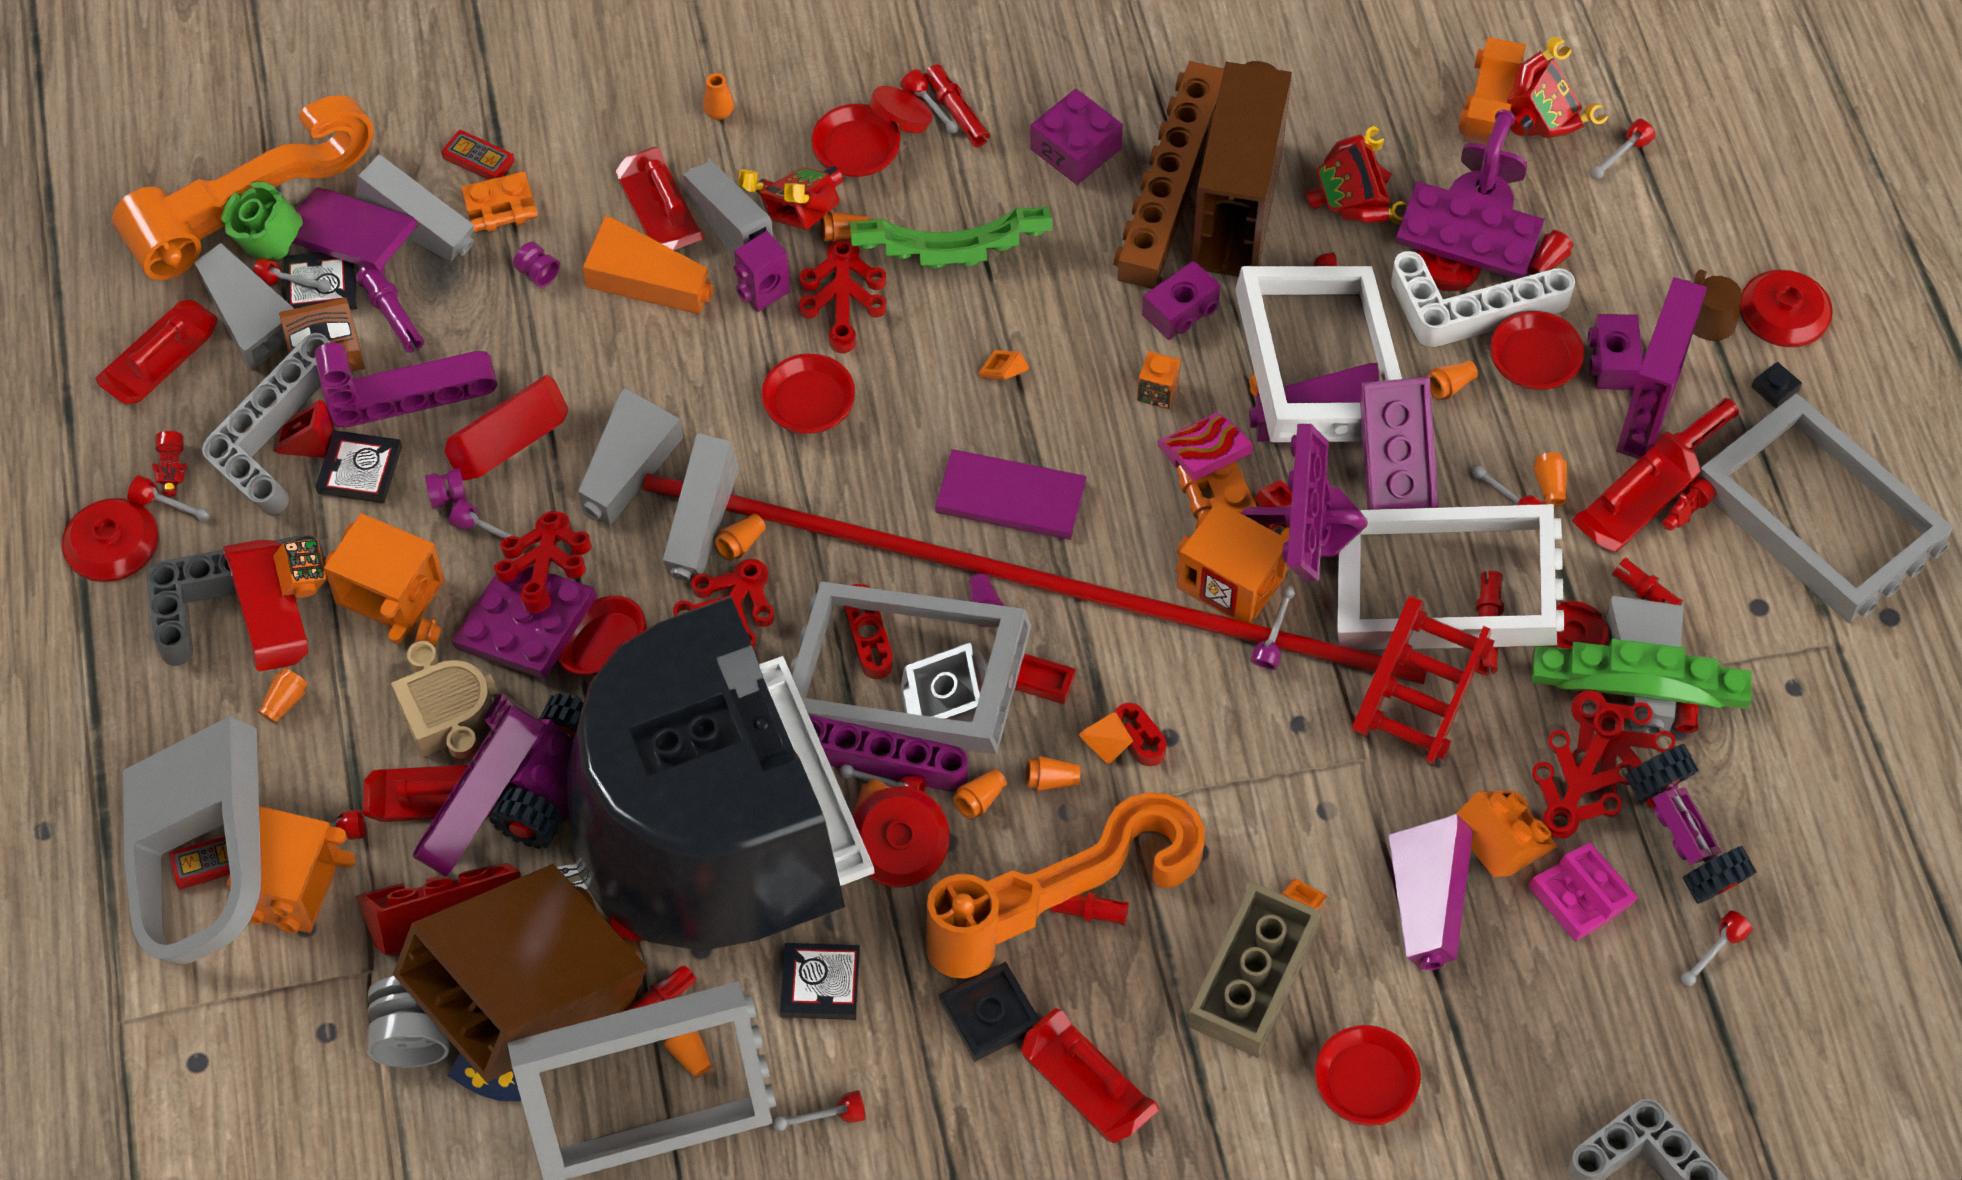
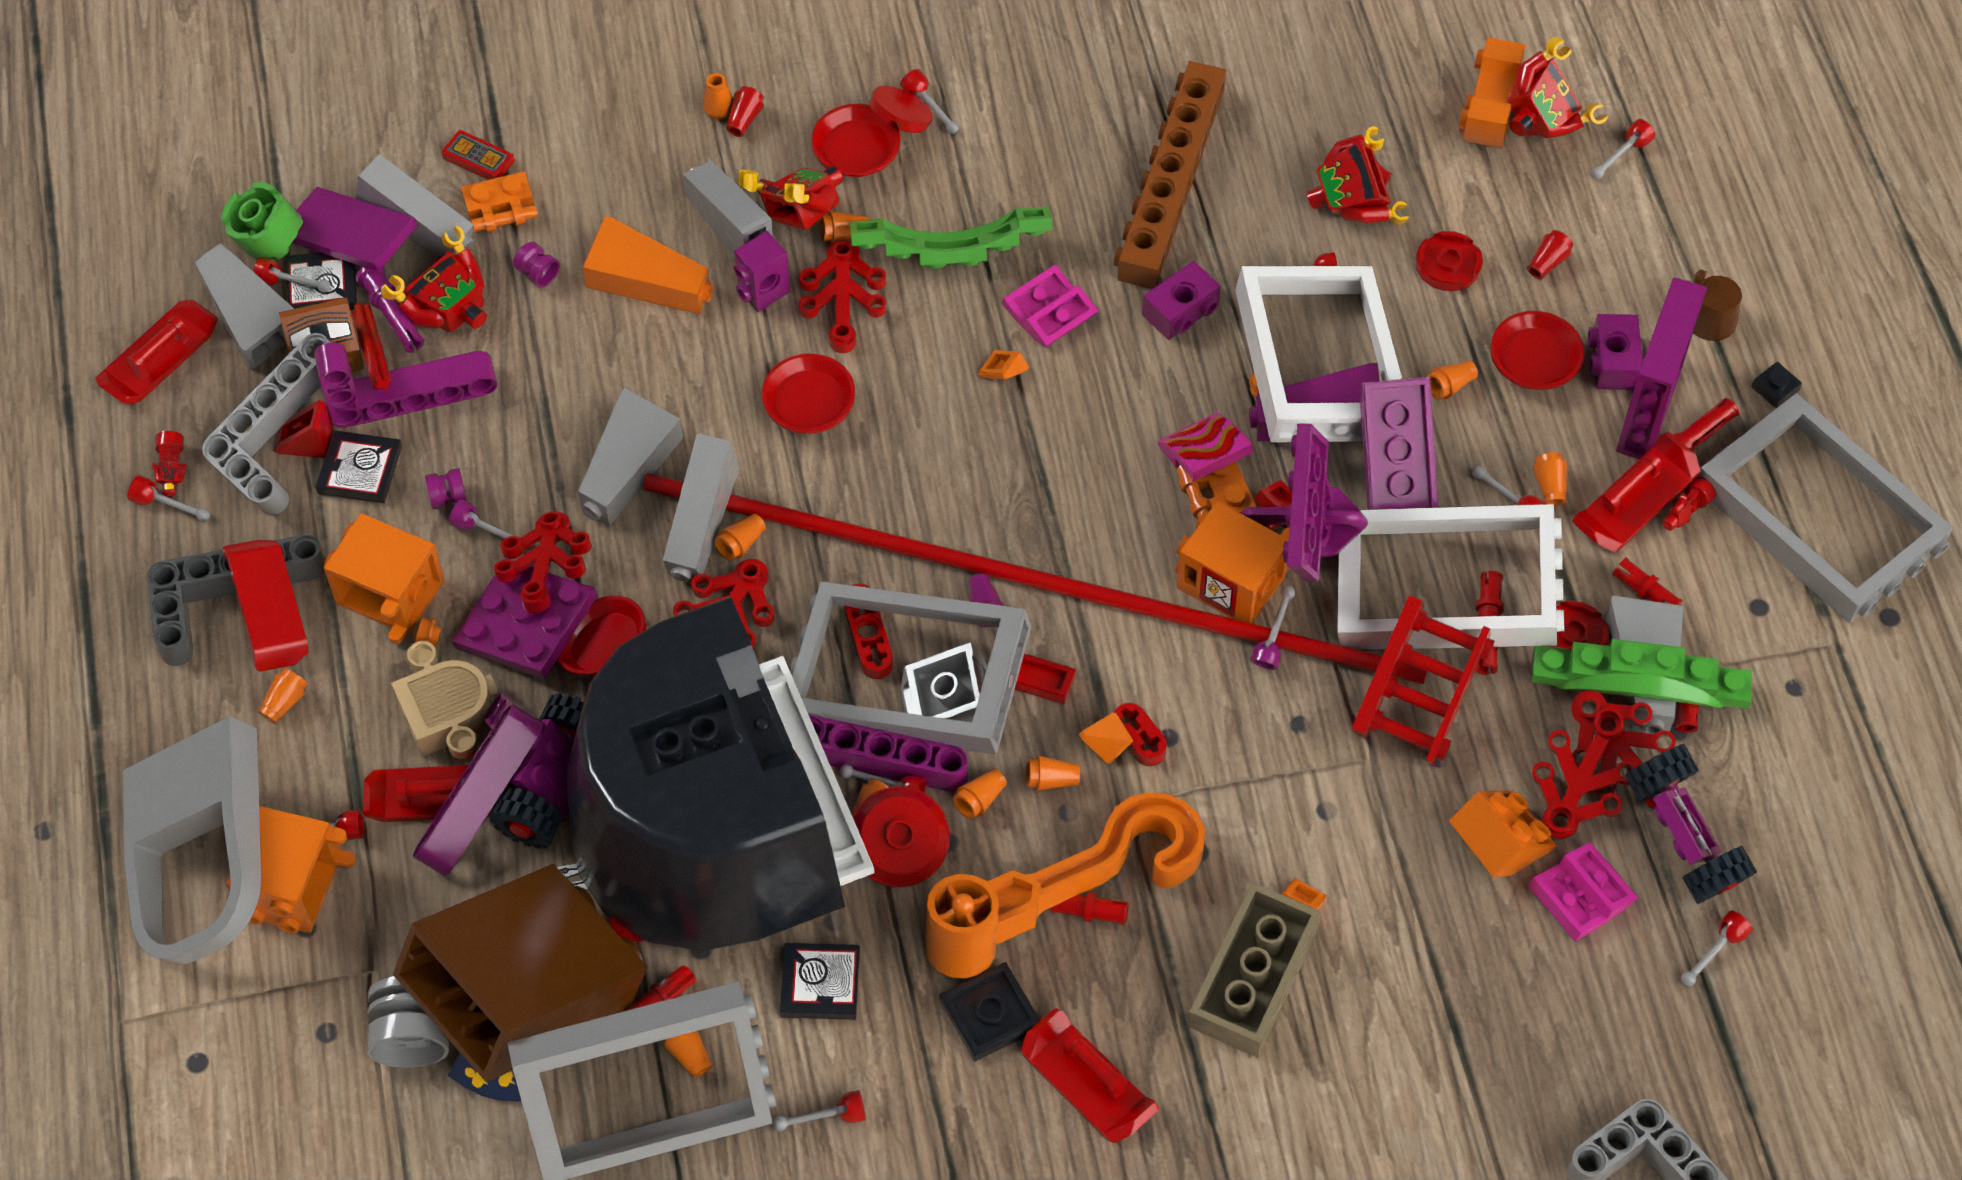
red piece [62,498,159,582] -> none
orange piece [112,95,374,280] -> none
tile [169,836,230,890] -> none
brick [273,539,327,598] -> none
red wedge [356,863,521,957] -> none
red piece [444,374,568,481] -> none
red piece [615,147,705,250] -> none
red pin [924,64,990,147] -> none
magenta tile [935,449,1087,540] -> none
magenta brick [1030,88,1123,185] -> none
orange brick [1137,351,1181,409] -> none
reddish brown brick [1191,61,1292,277] -> none
red piece [1315,1025,1421,1126] -> none
slope [1389,814,1473,970] -> none
white beam [1391,251,1575,347] -> none
magenta plate [1396,110,1545,279] -> none
red piece [1740,270,1833,347] -> none
none -> red axle [352,303,392,391]
none -> red torso [381,226,487,332]
none -> red cone [726,86,764,137]
none -> dark pink slope [1002,264,1099,348]

